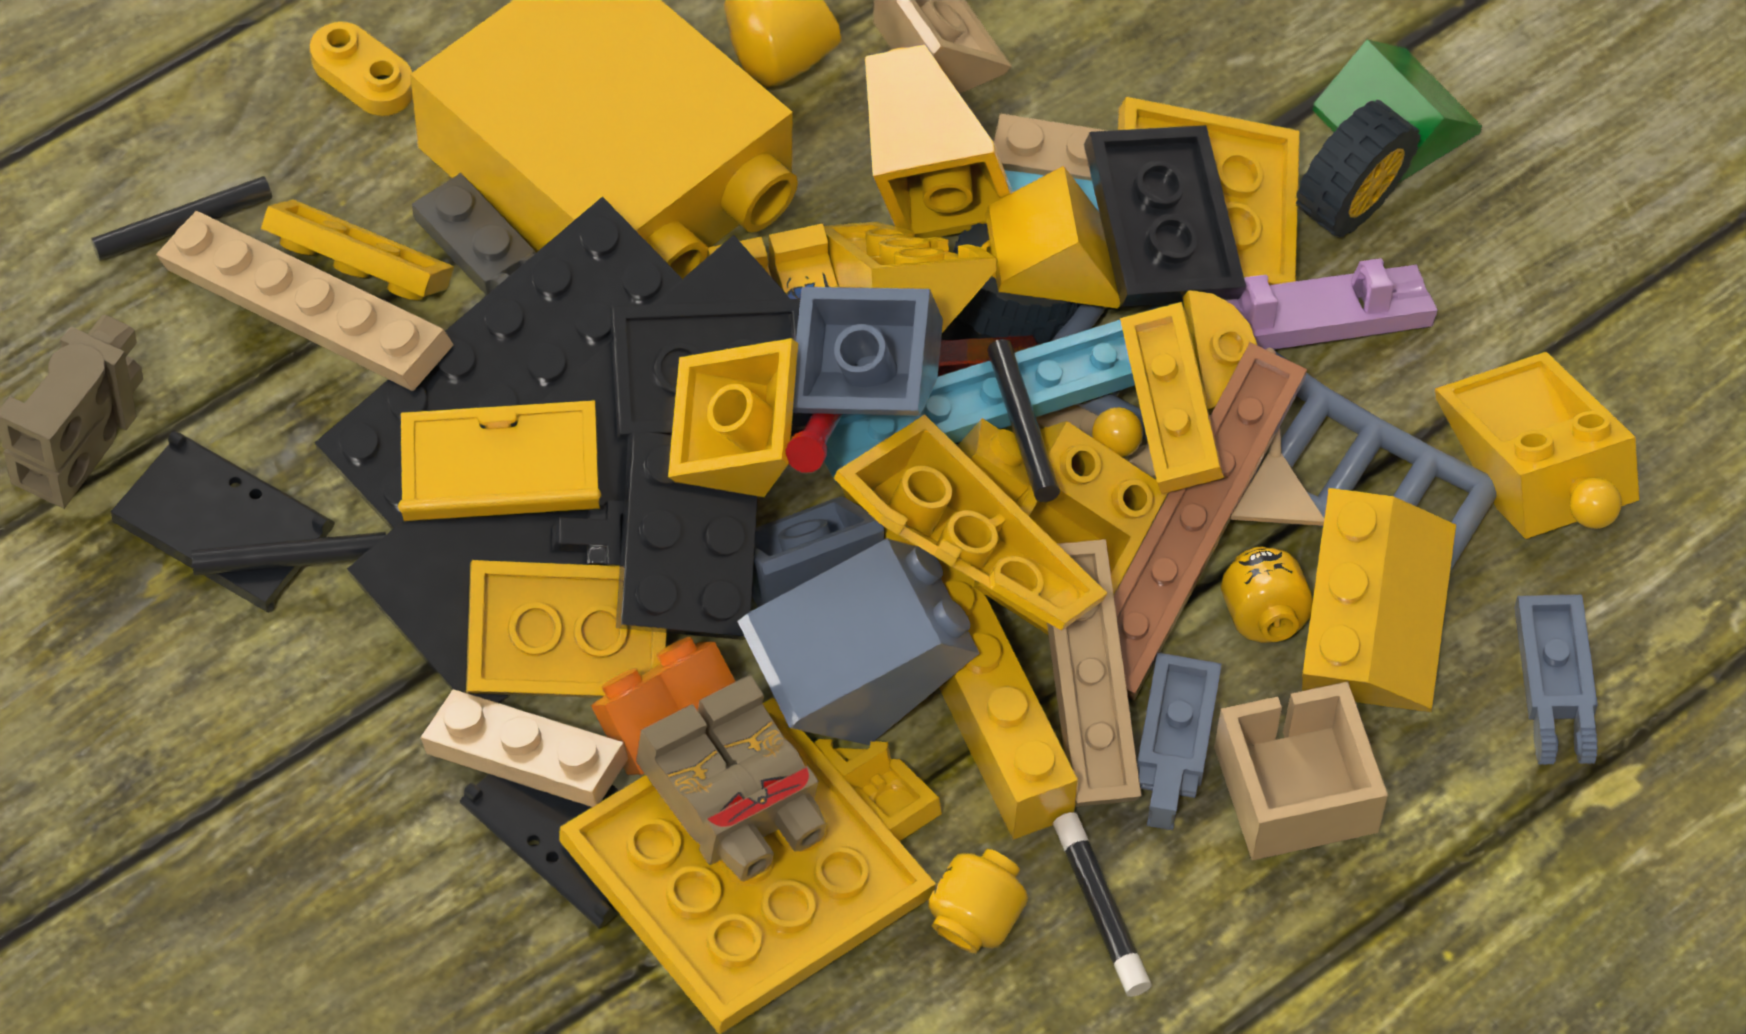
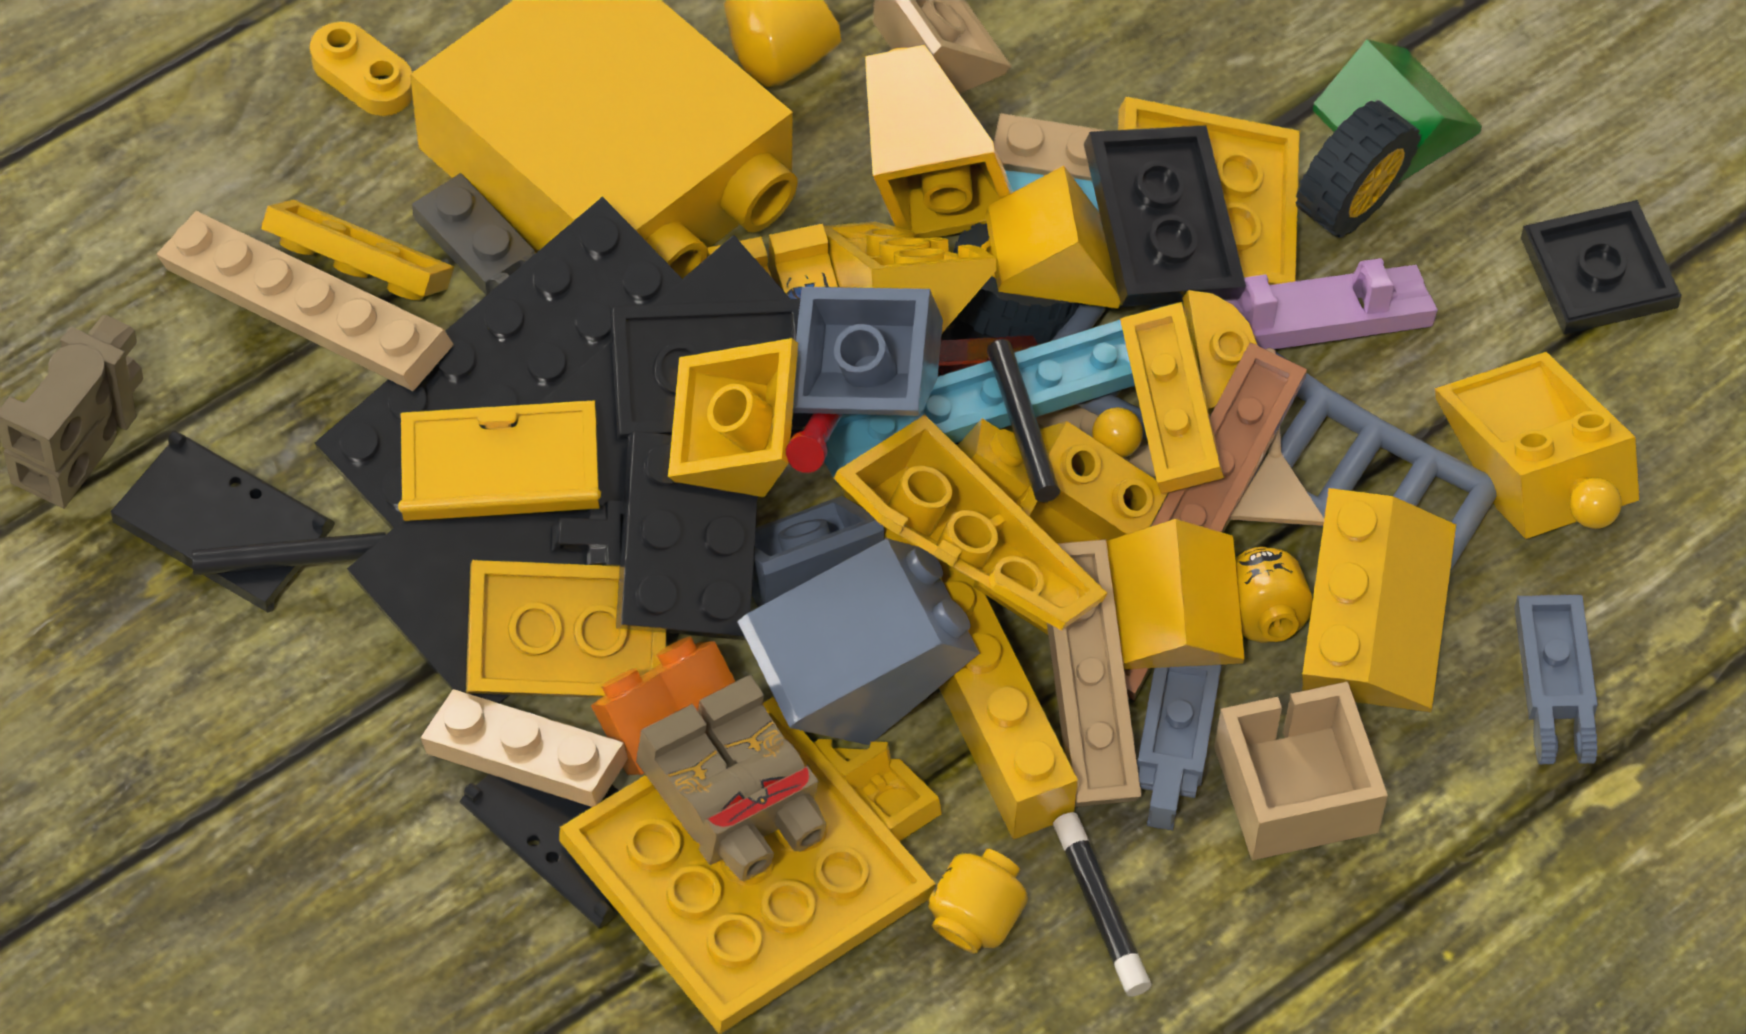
black bar [91,176,272,261] -> none
none -> yellow slope [1106,519,1245,669]
none -> black tile [1521,200,1682,335]

